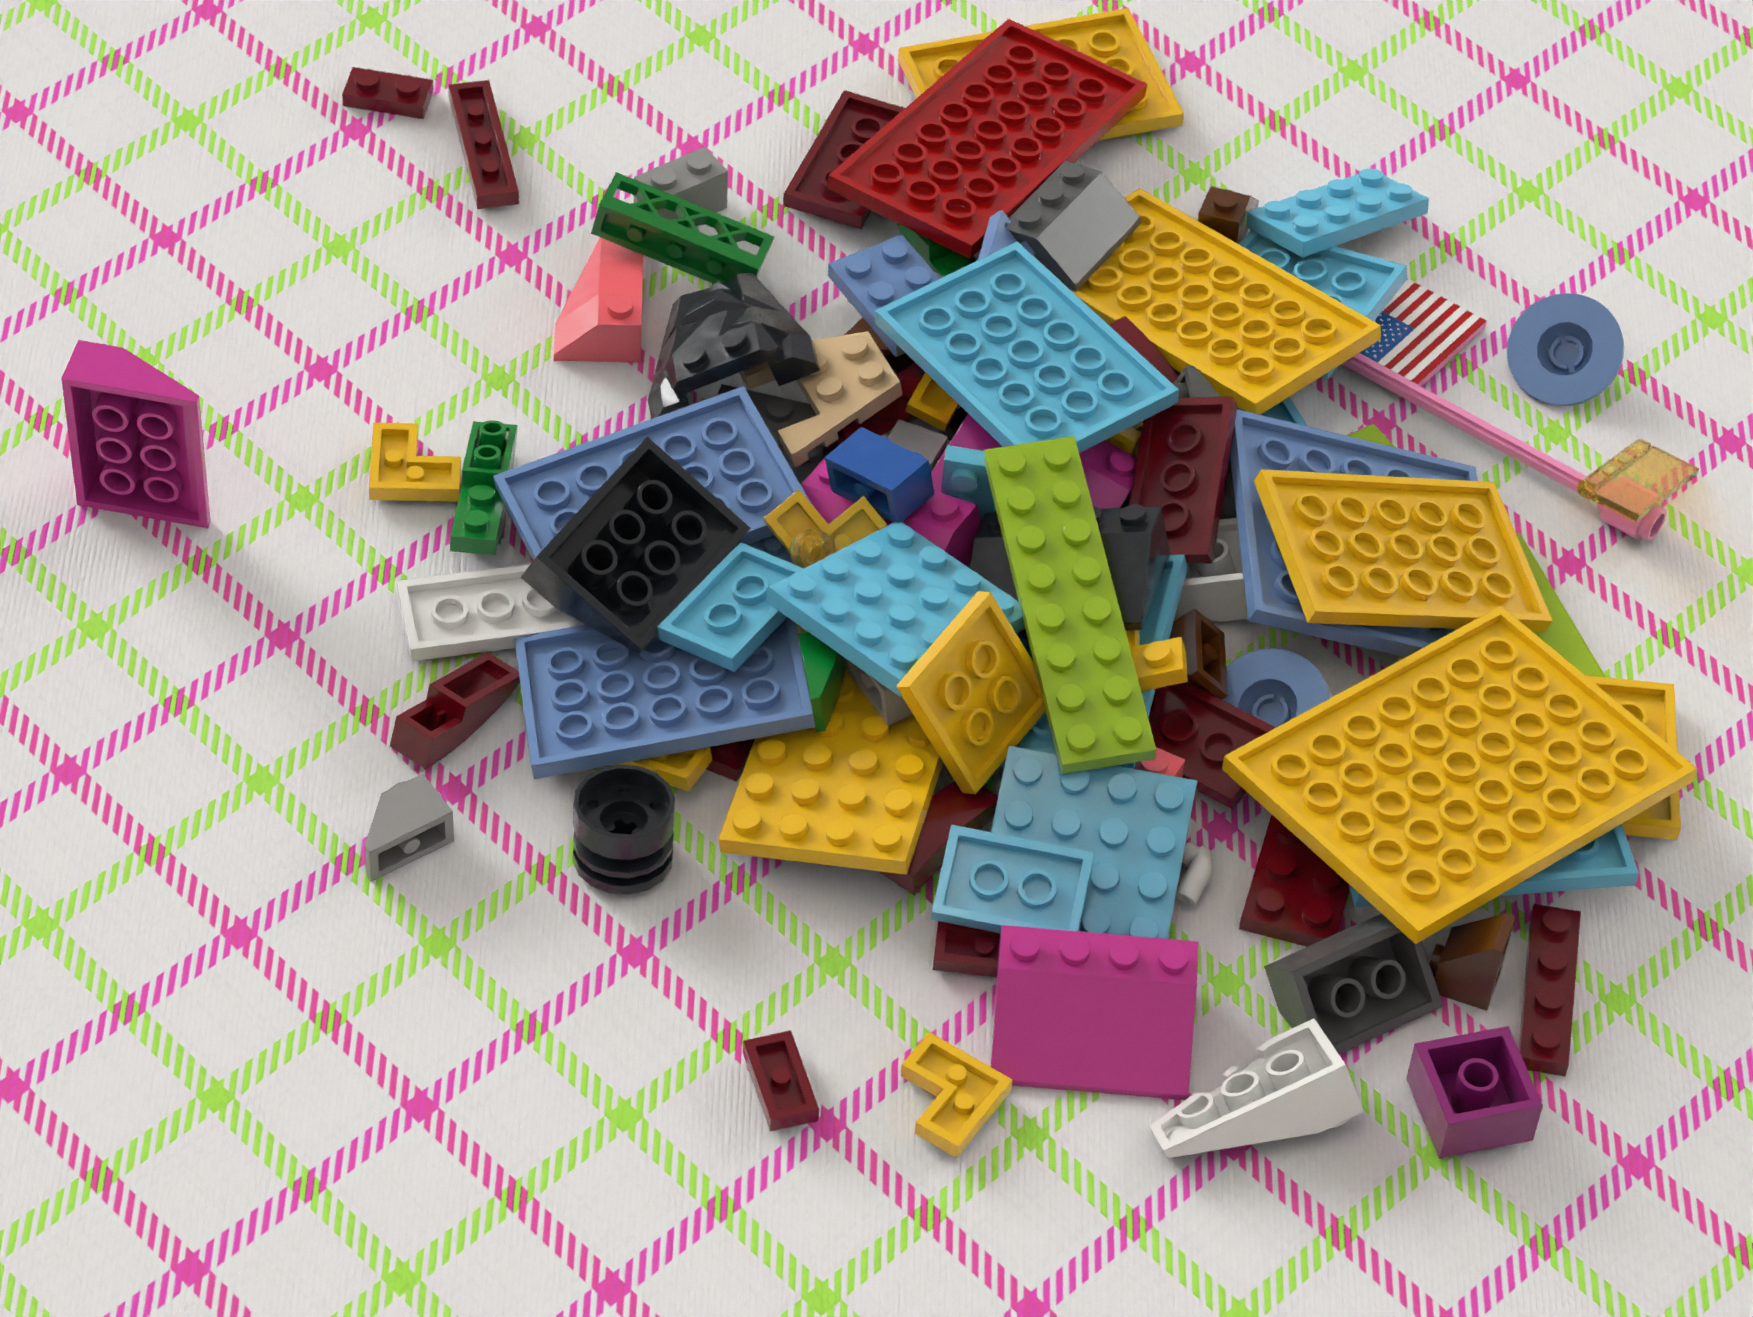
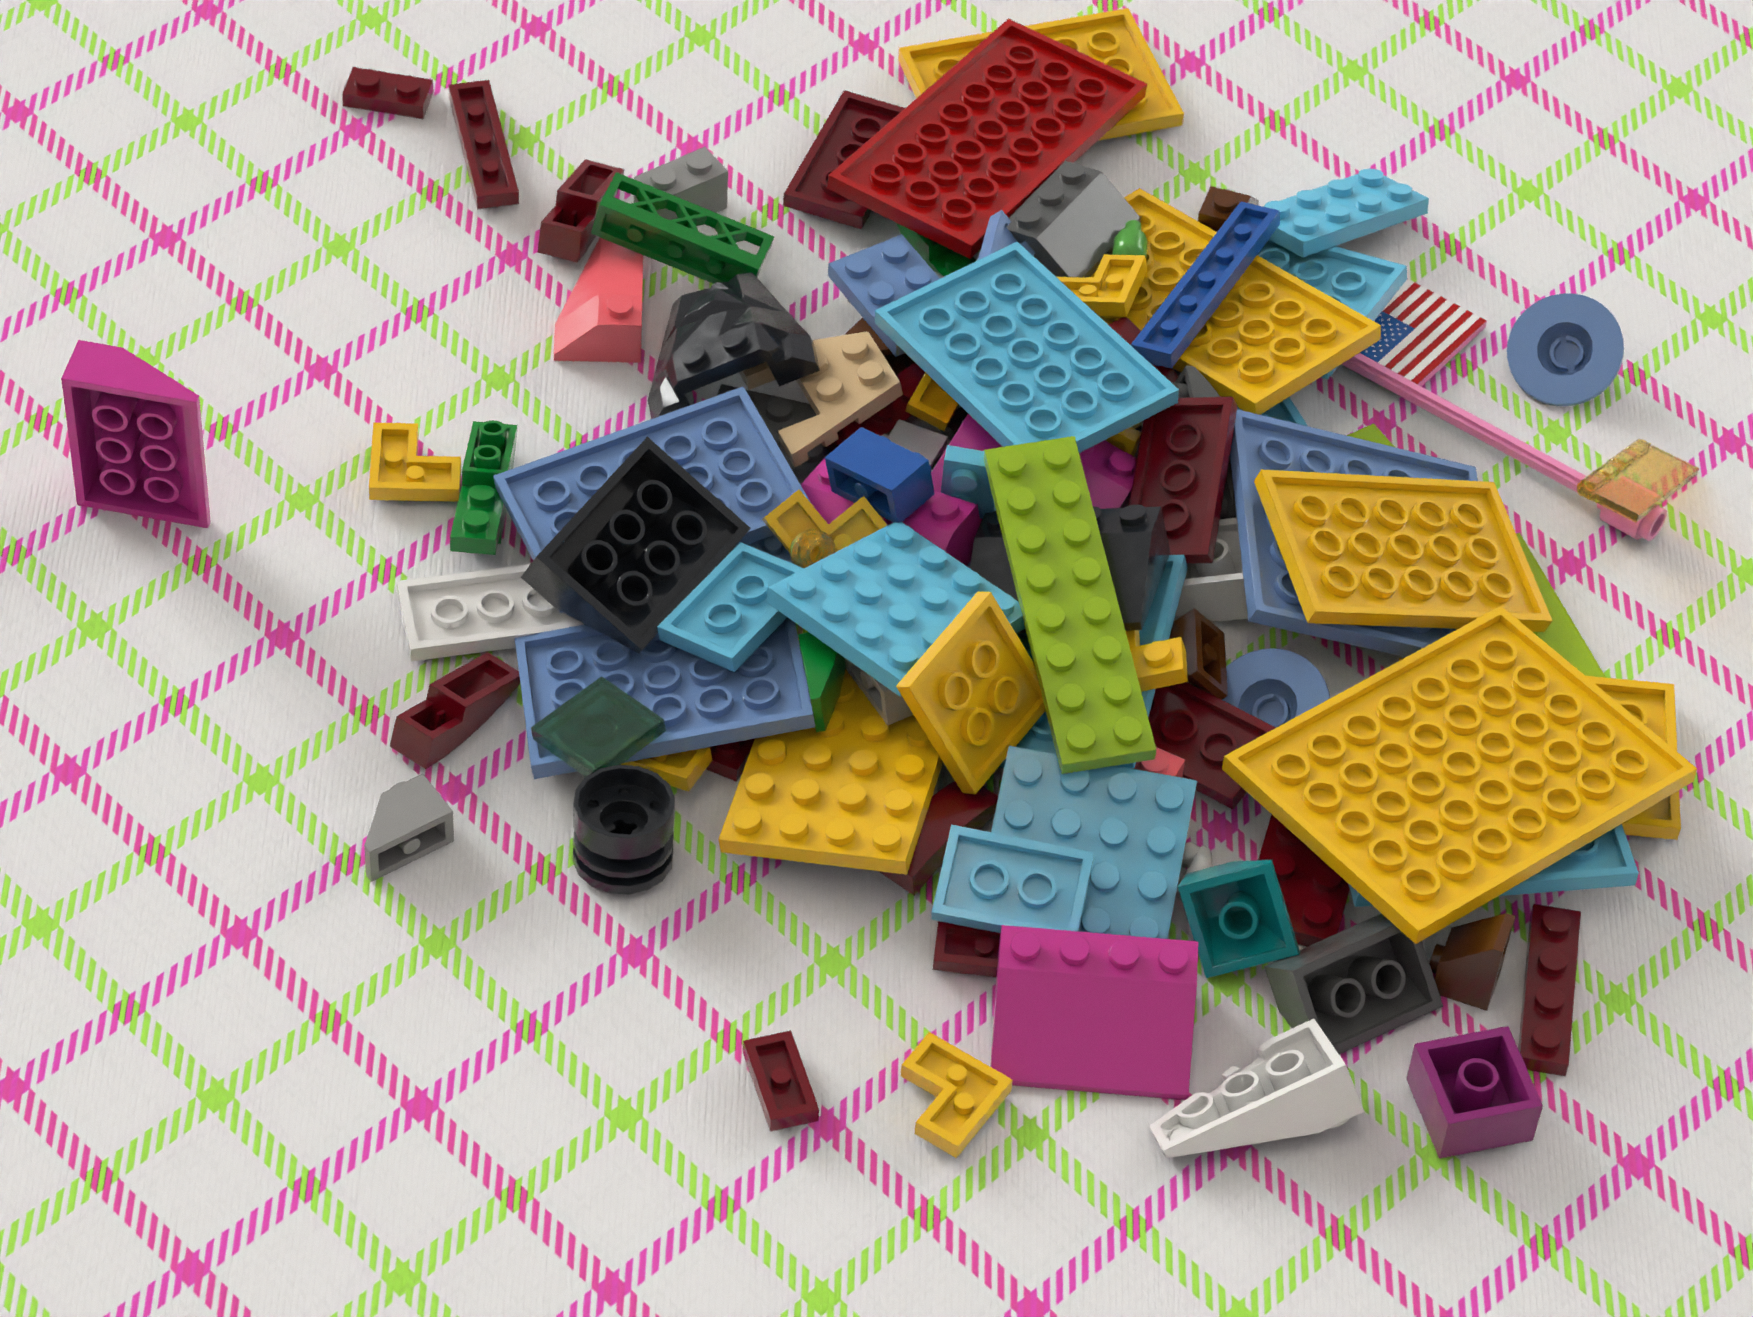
none -> clear green tile [531,676,666,777]
none -> dark red slope [538,159,625,263]
none -> yellow plate [1057,254,1147,319]
none -> bright green cylinder [1112,220,1148,256]
none -> blue plate [1131,202,1280,369]
none -> teal slope [1178,860,1300,978]

